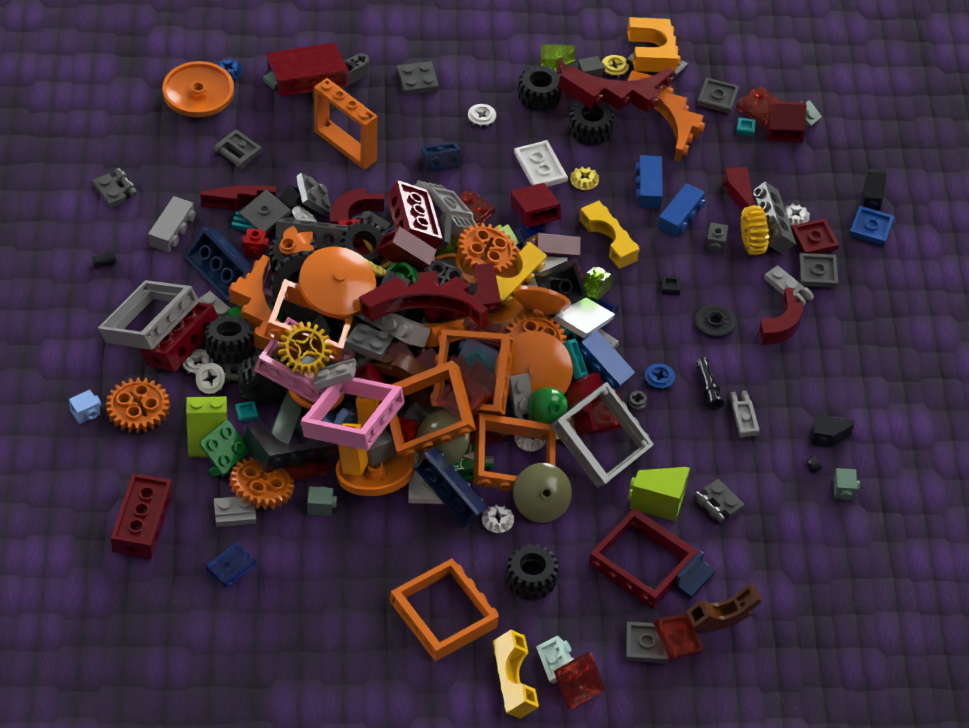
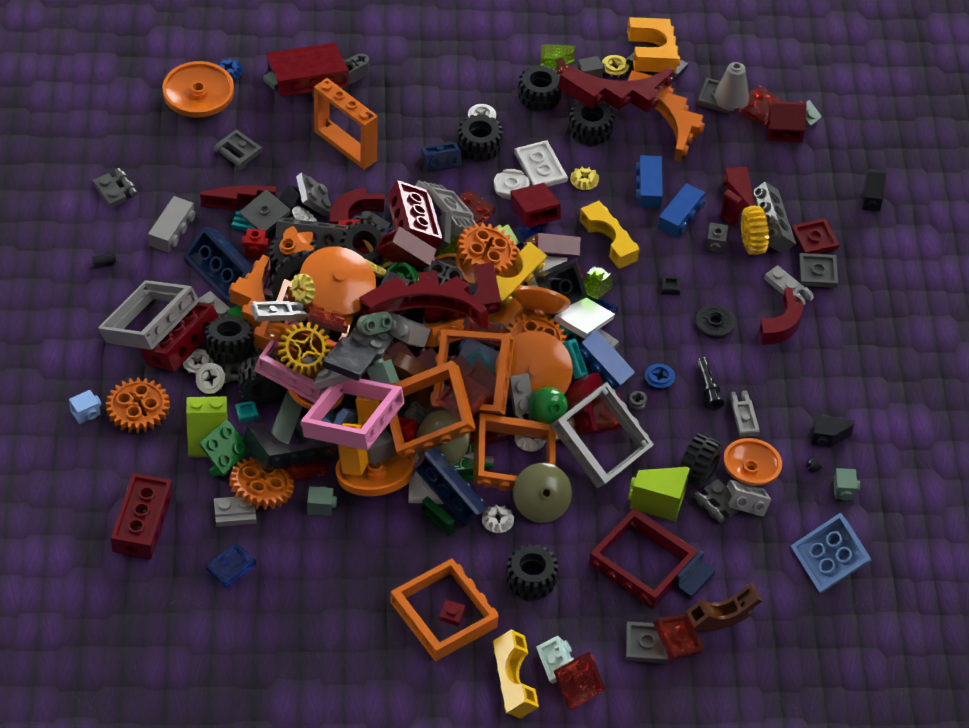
dark grey plate [397,61,439,95] -> none
teal tile [736,118,756,137] -> none
white gear [785,203,810,227] -> none
blue plate [849,206,894,246] -> none
none -> light grey hinge [250,301,307,322]
none -> light yellow gear [290,273,315,305]
none -> clear red plate [306,304,348,334]
none -> black tile [322,337,379,381]
none -> sand green plate [357,312,393,335]
none -> sand green brick [367,358,399,385]
none -> dark green tile [422,496,455,536]
none -> dark red plate [439,600,465,627]
none -> black tyre [457,114,503,161]
none -> white tile [494,169,530,200]
none -> black tyre [679,433,722,487]
none -> light grey cone [714,62,749,111]
none -> dark red tile [720,190,742,226]
none -> orange dish [723,438,782,486]
none -> light grey bracket [727,480,771,516]
none -> medium blue slope [791,513,871,593]

